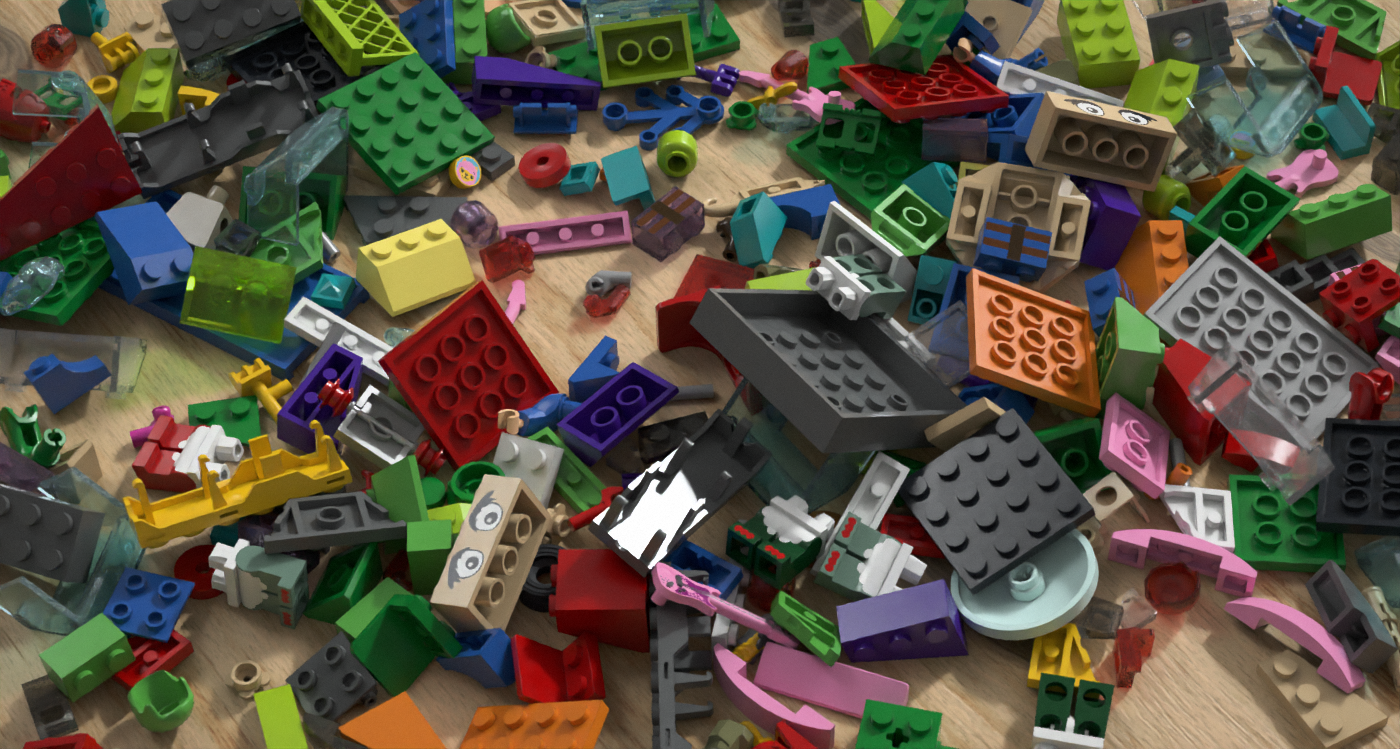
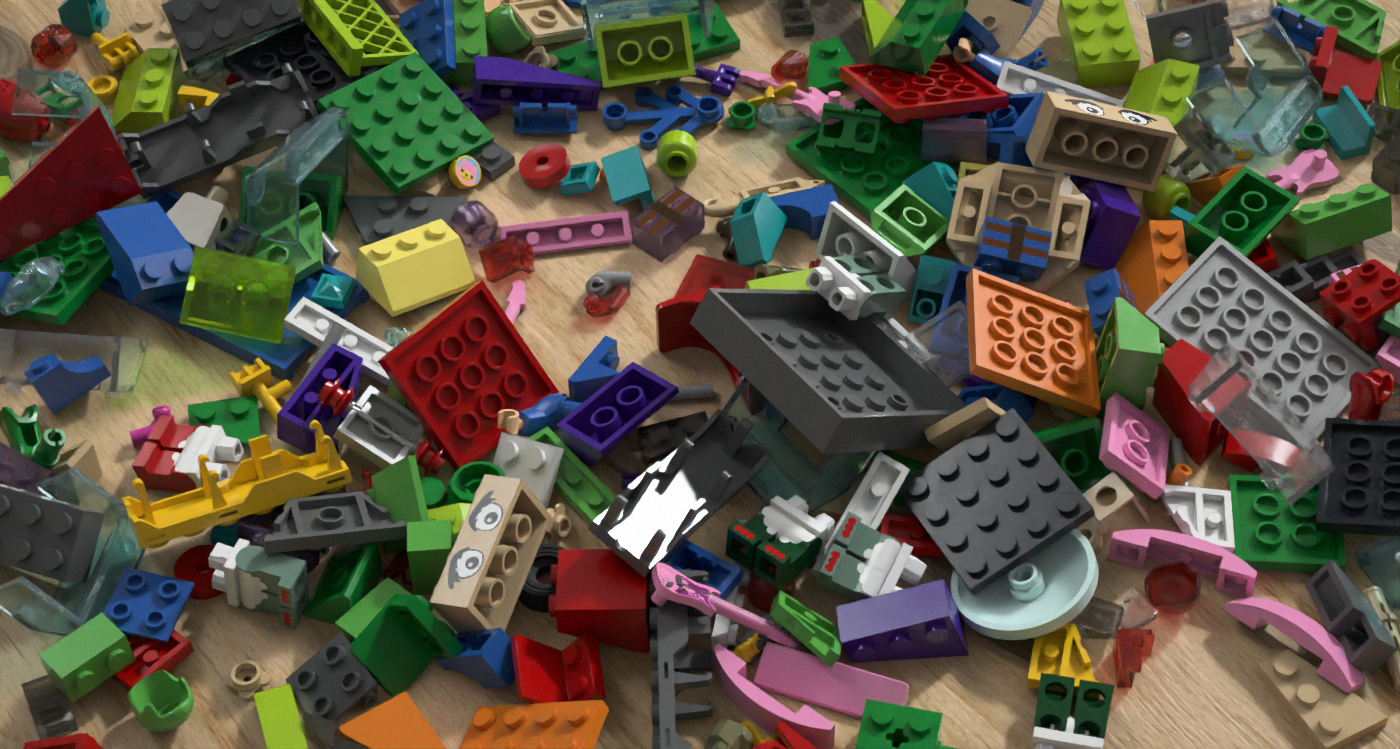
red bar [567,486,624,532] -> none

